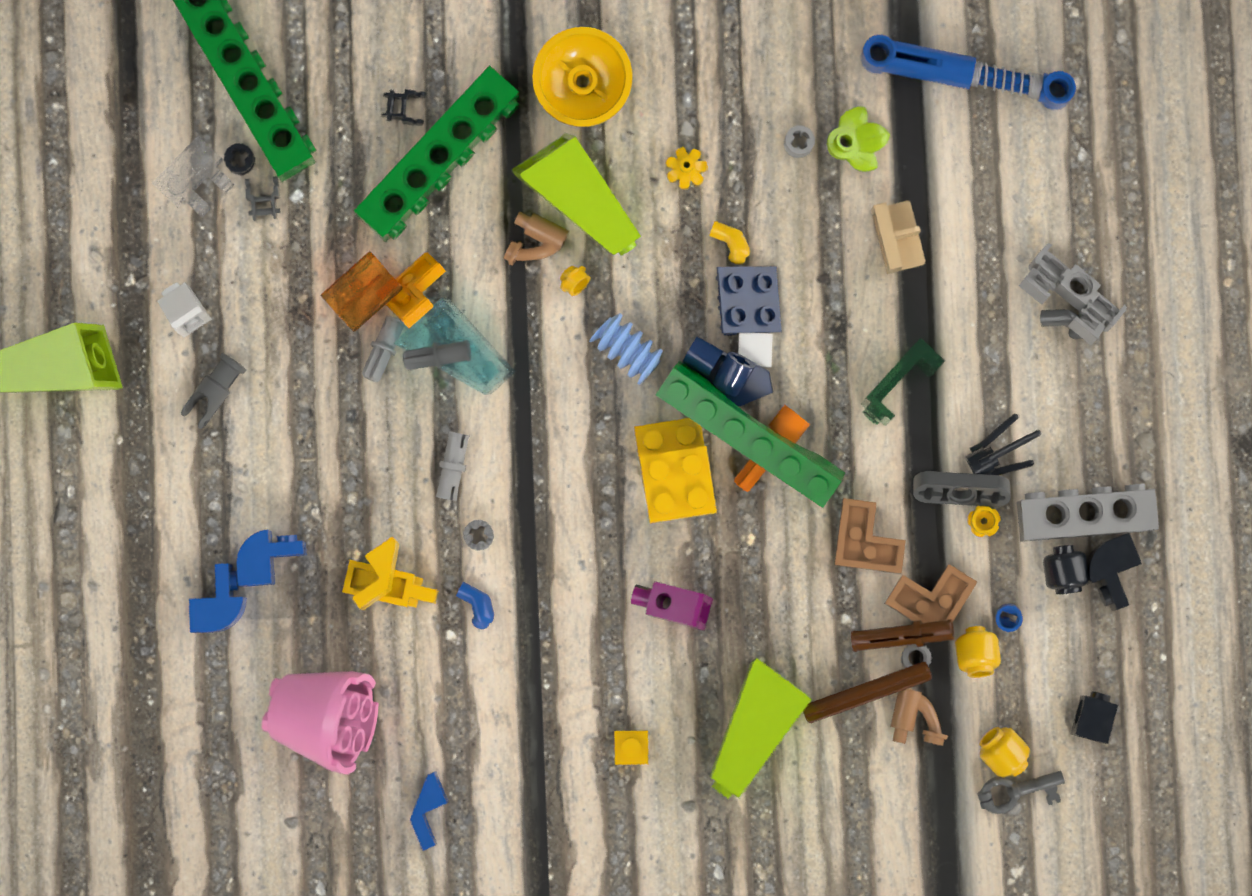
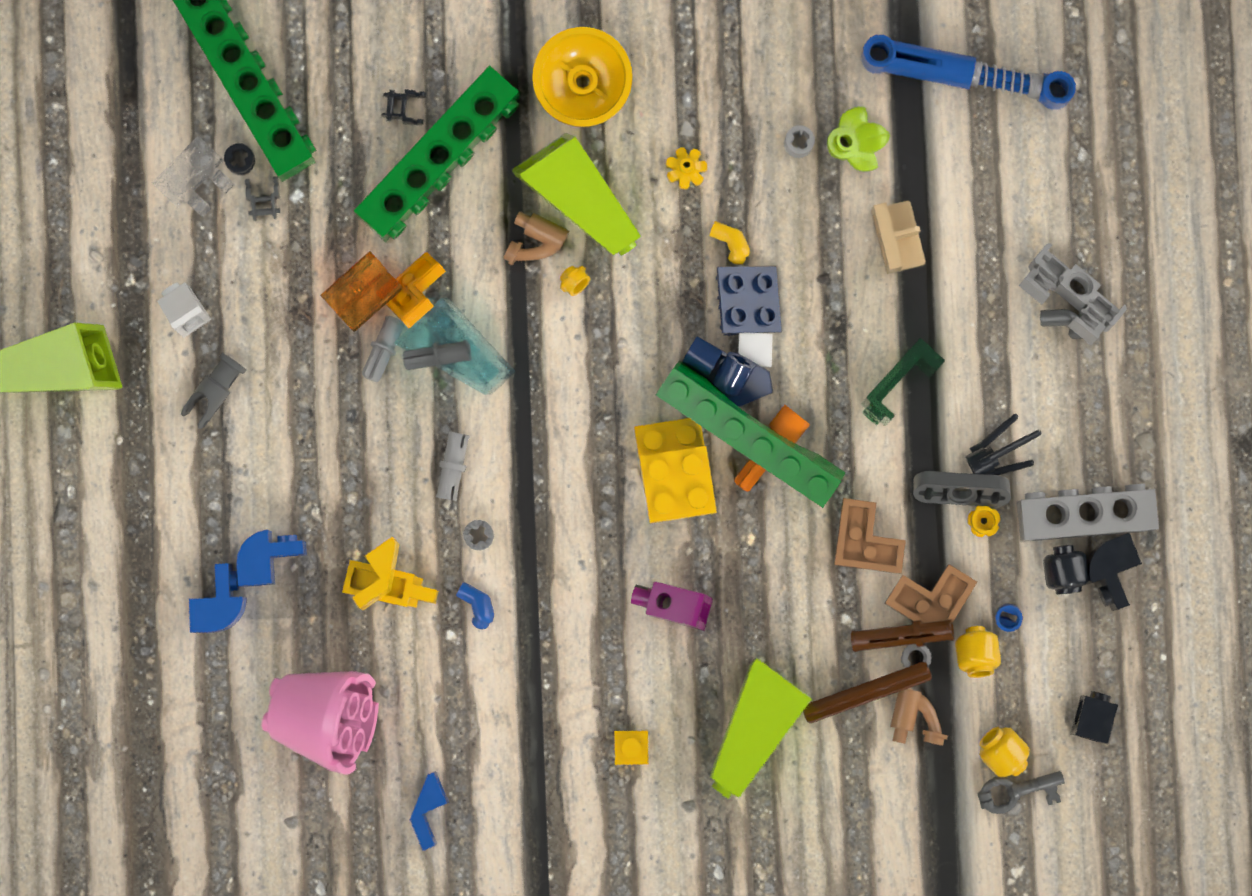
light blue piece [589,313,663,386] -> none

